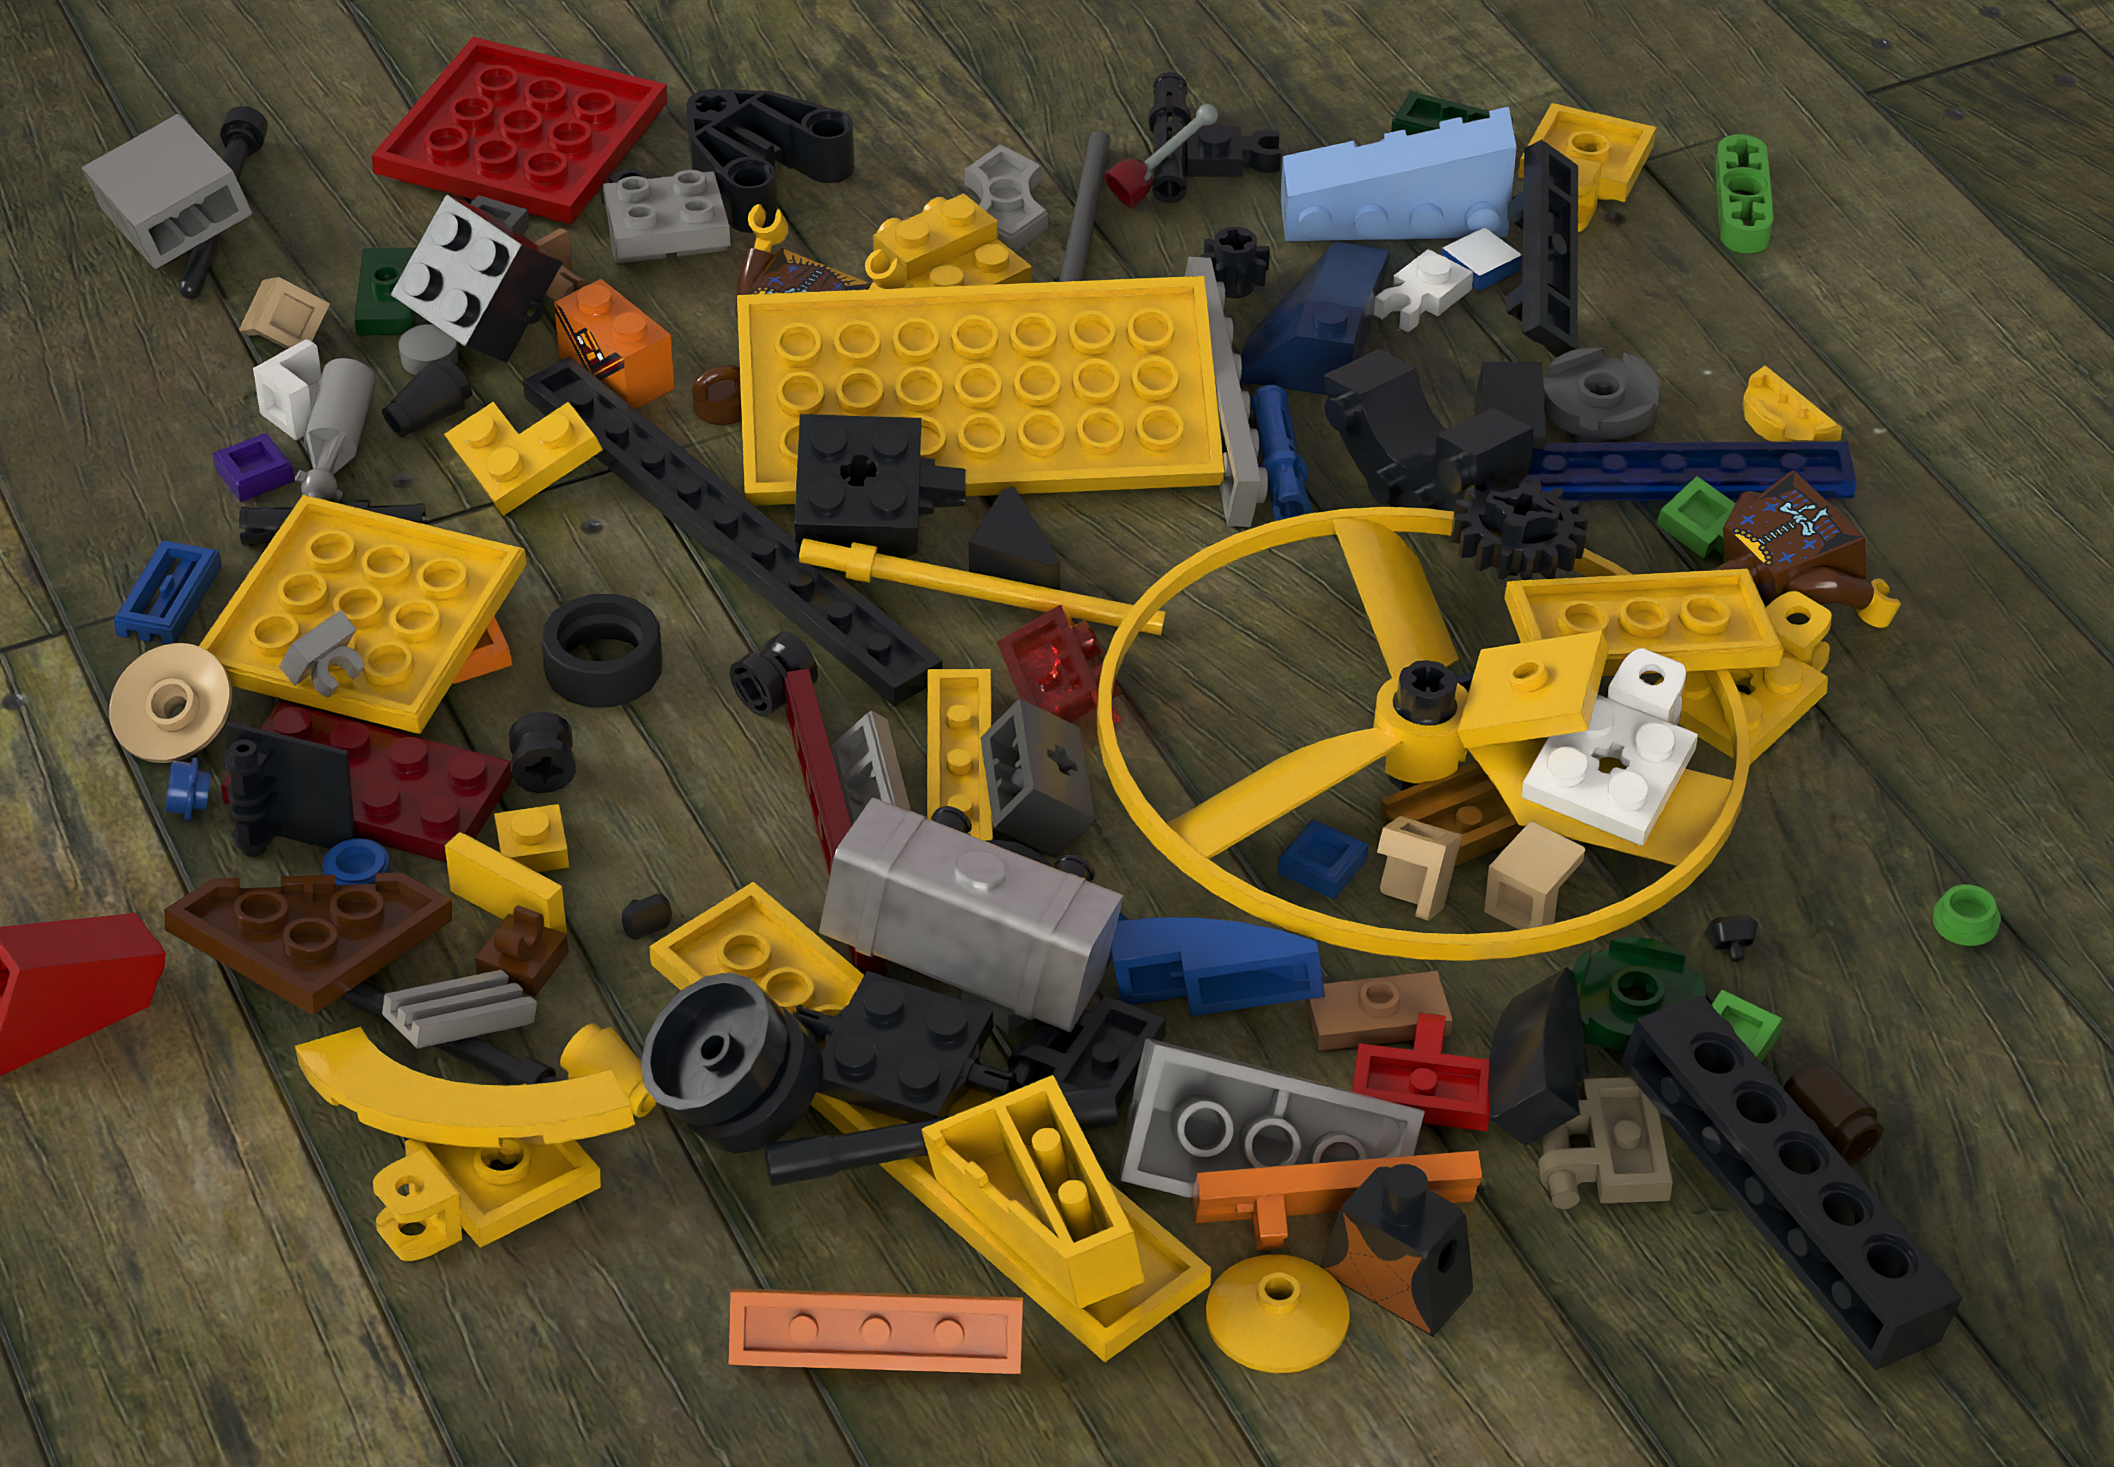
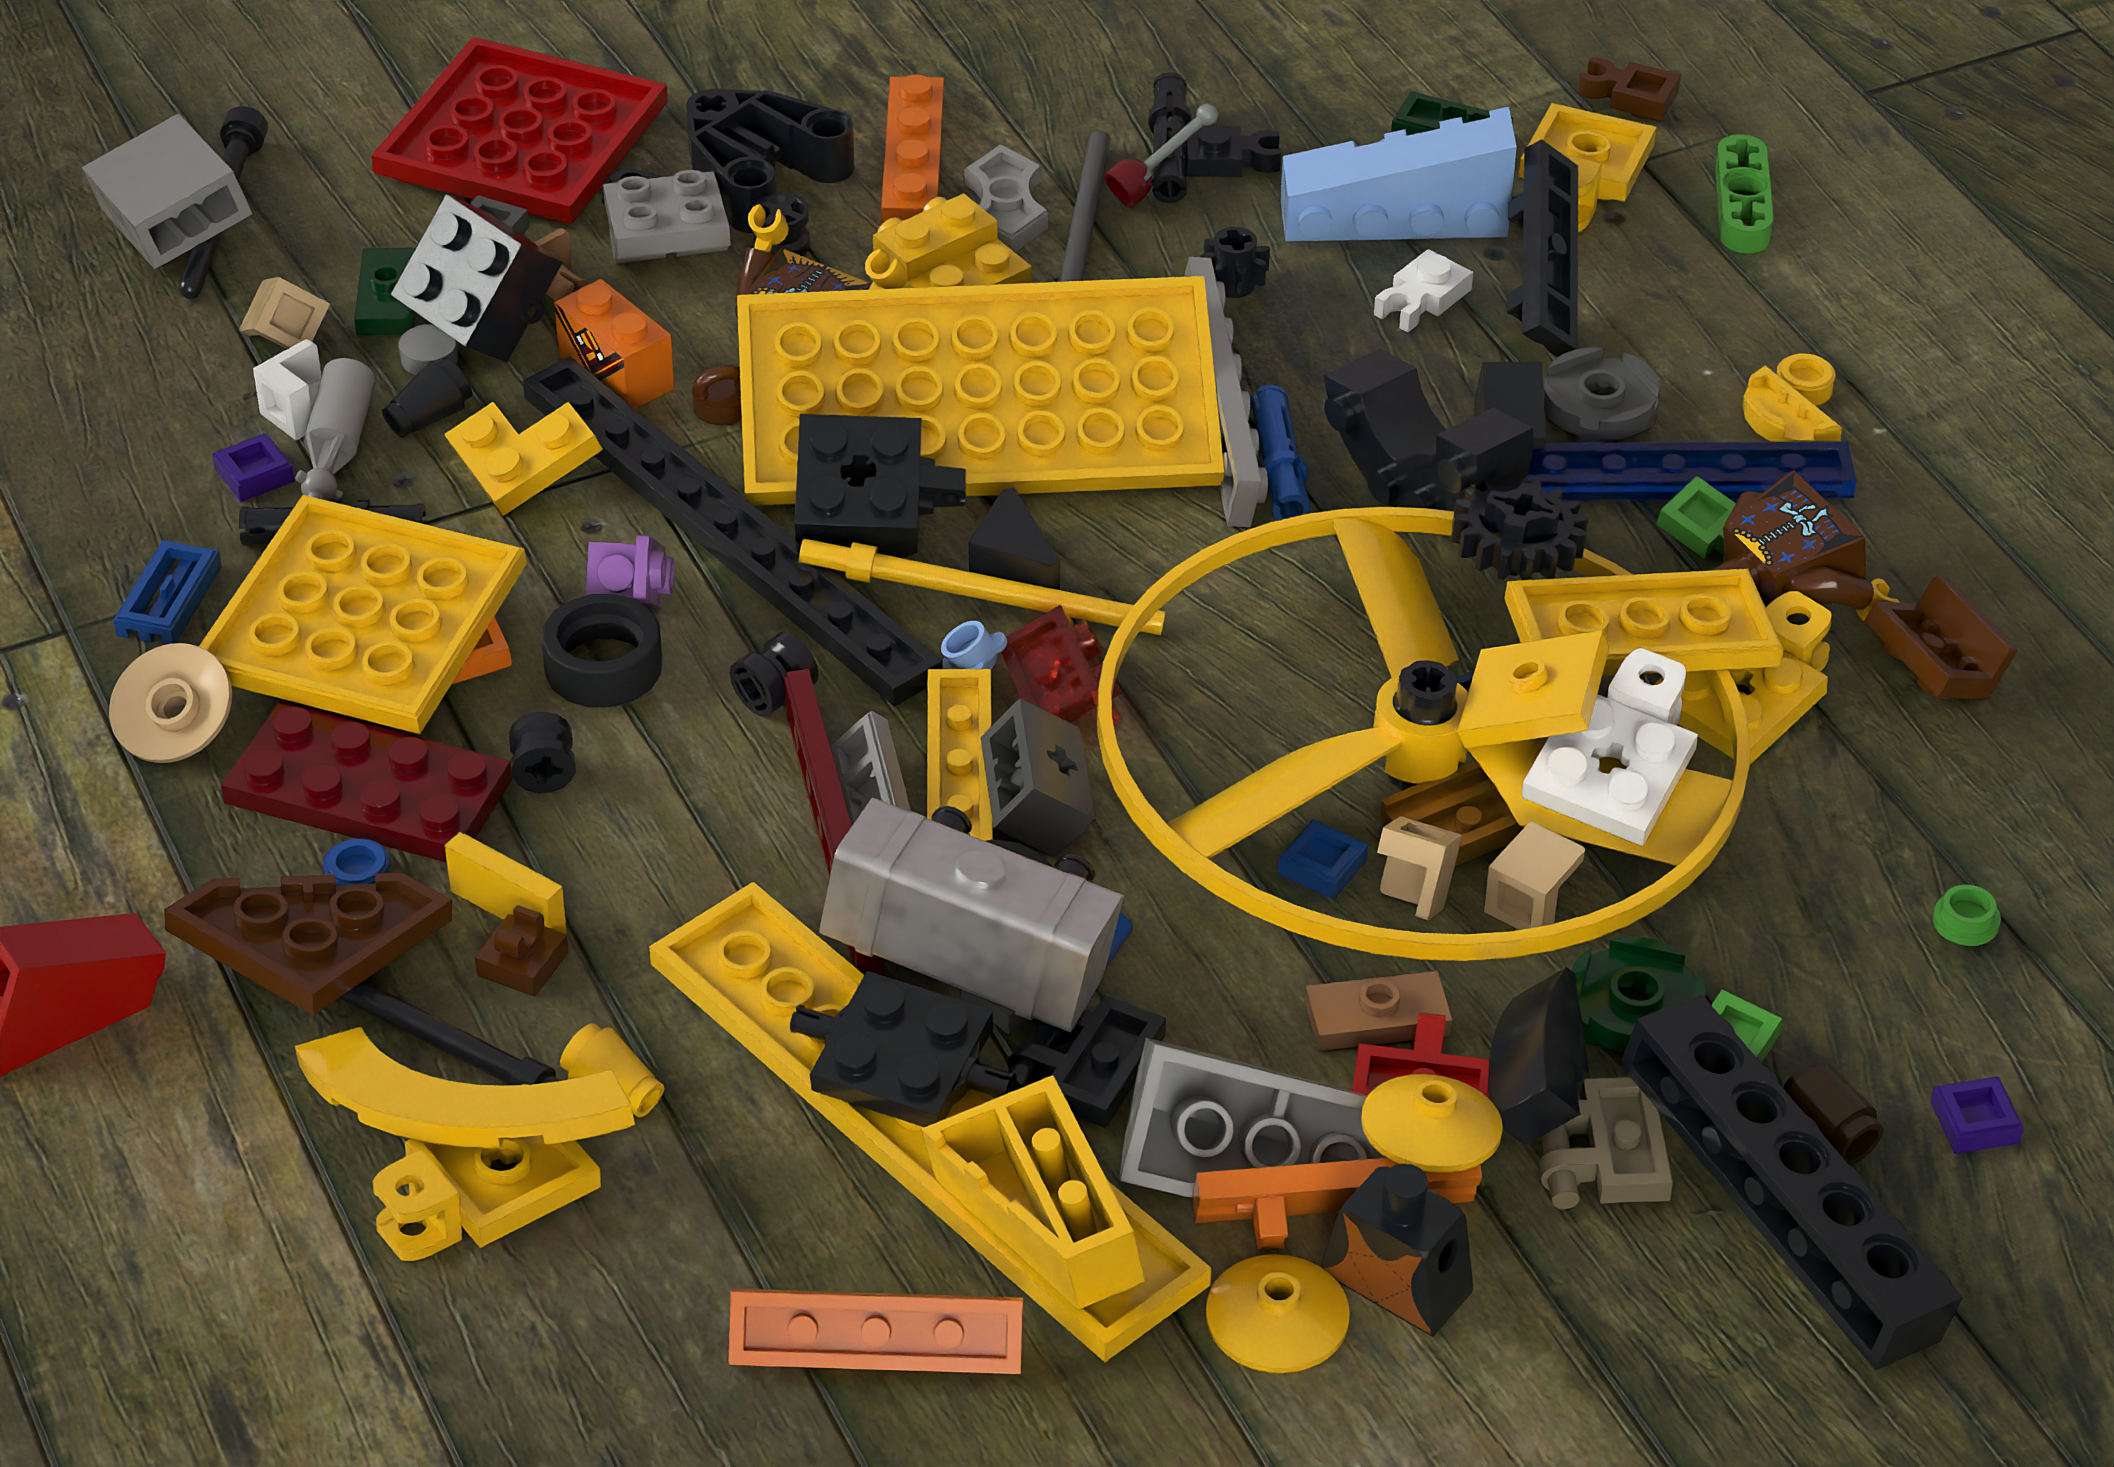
blue plate [165,758,211,821] -> none
black hinge [224,721,356,857] -> none
light grey tile [279,610,364,698] -> none
light grey tile [382,970,537,1049] -> none
yellow plate [494,804,569,872] -> none
black rock [622,894,672,940] -> none
black wheel [641,972,823,1154] -> none
black piece [764,1084,1118,1186] -> none
blue slope [1111,917,1325,1016] -> none
dark blue wedge [1240,242,1390,395] -> none
white tile [1442,227,1522,291] -> none
black rock [1704,915,1758,962] -> none
none -> medium lavender bracket [586,535,675,609]
none -> black wheel [753,192,810,256]
none -> orange plate [881,74,944,224]
none -> light blue plate [941,621,1008,669]
none -> yellow dish [1361,1074,1503,1173]
none -> reddish brown plate [1578,57,1681,121]
none -> yellow tile [1776,353,1835,406]
none -> reddish brown bracket [1864,576,2017,700]
none -> dark purple tile [1930,1076,2024,1154]

